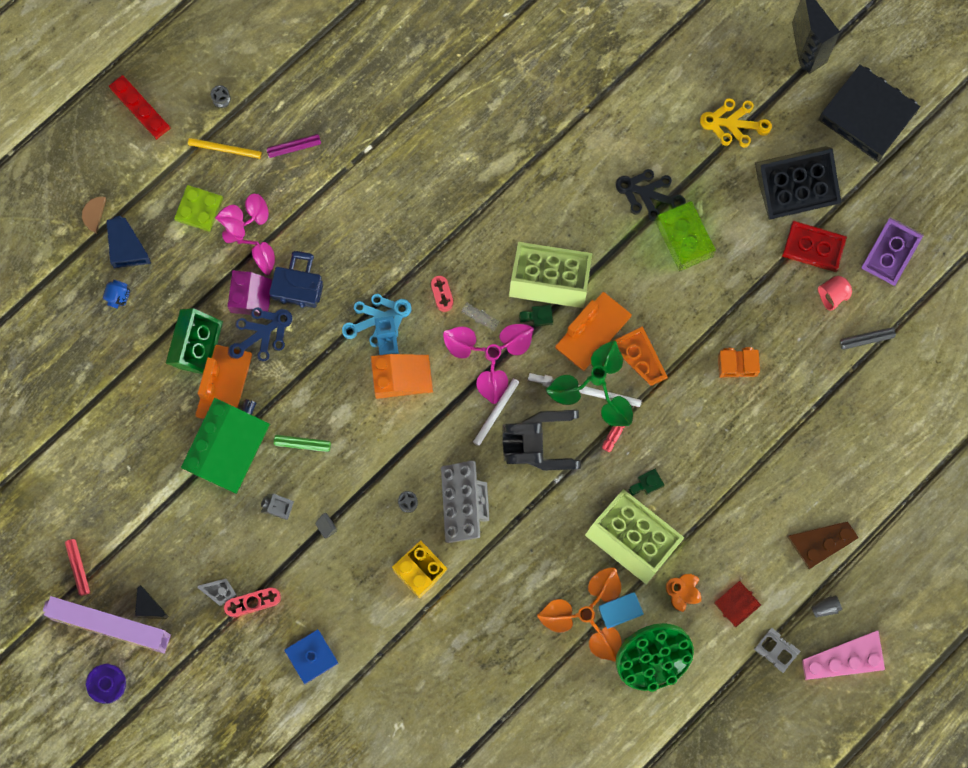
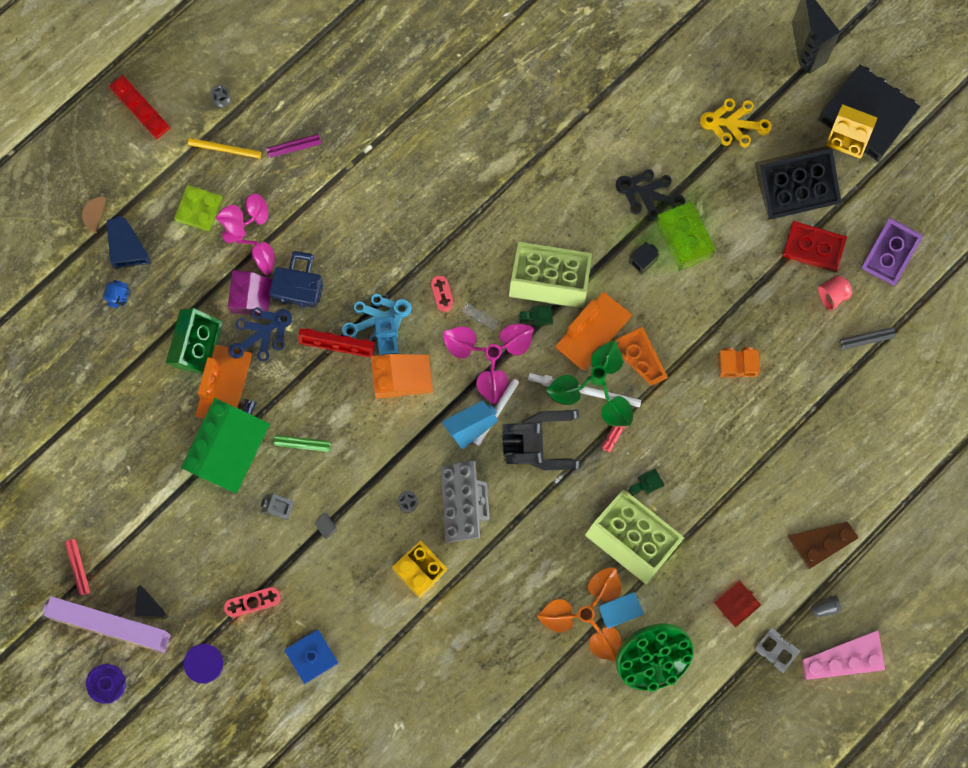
light grey piece [198,579,237,606] -> none
orange plate [666,574,702,612] -> none
none -> dark purple tile [184,644,224,684]
none -> red plate [298,328,375,358]
none -> dark azure slope [441,401,498,450]
none -> black brick [629,242,659,275]
none -> yellow slope [826,104,877,159]

